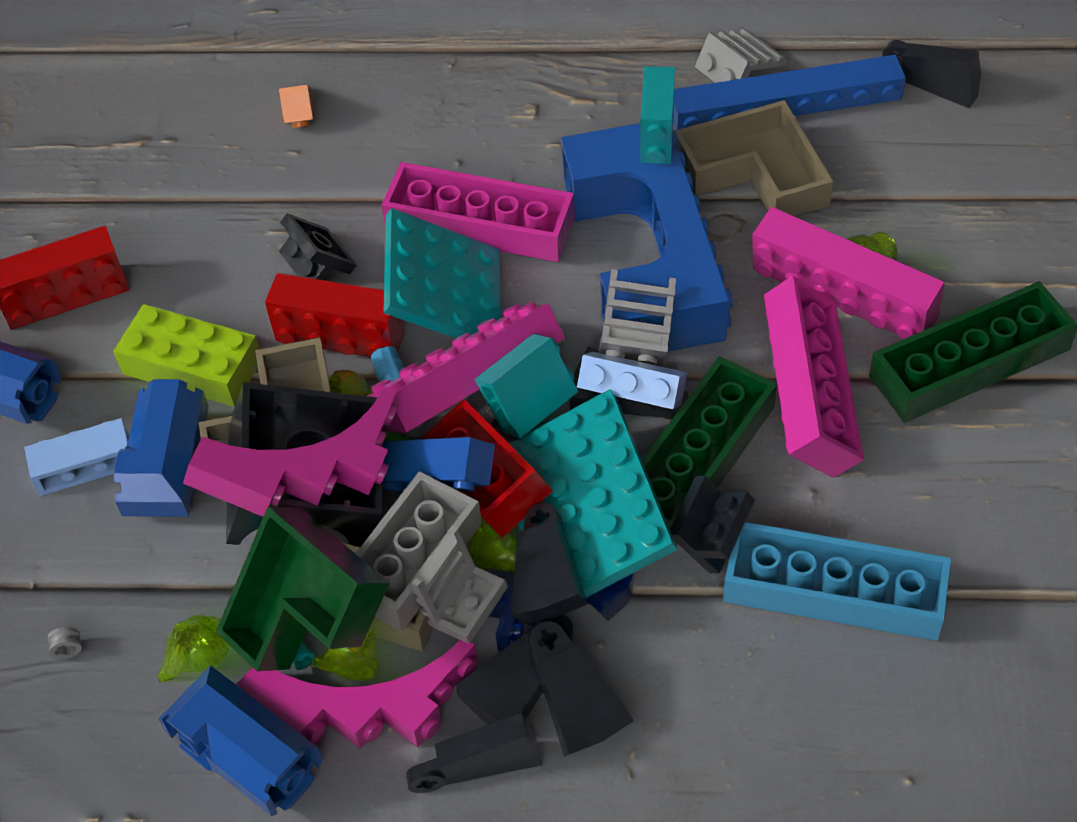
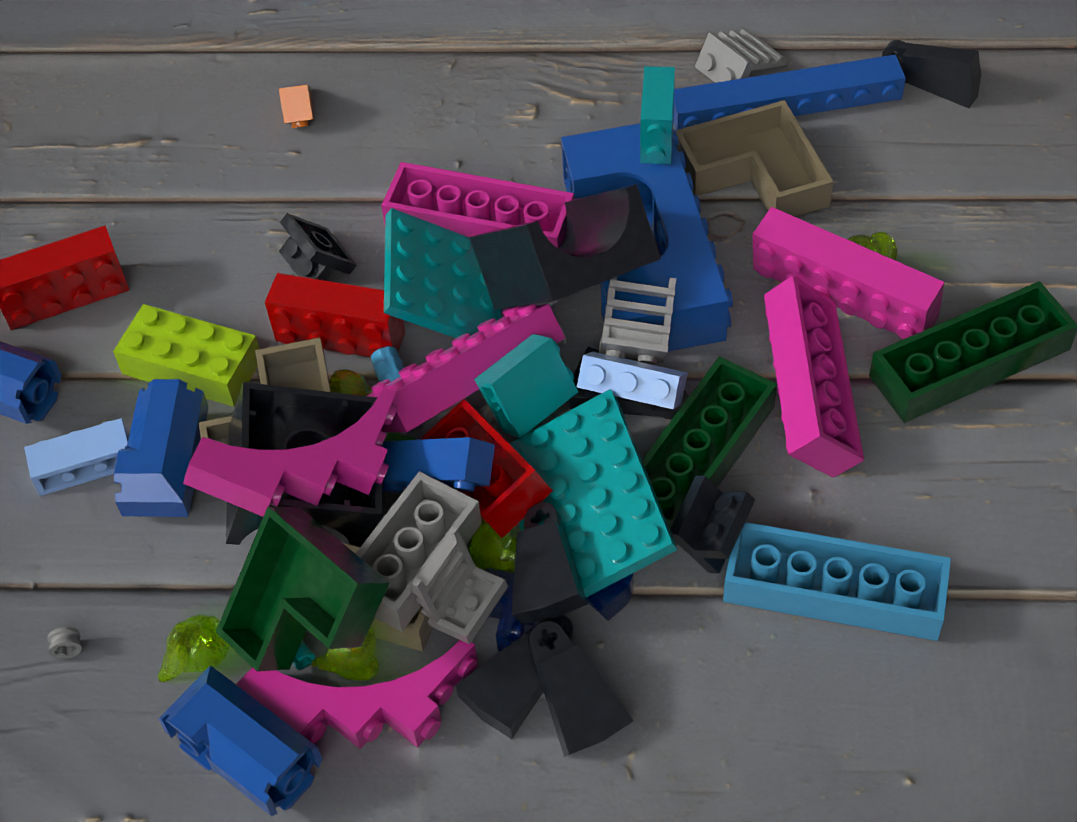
black piece [406,713,542,793] -> none
none -> black piece [470,184,661,309]

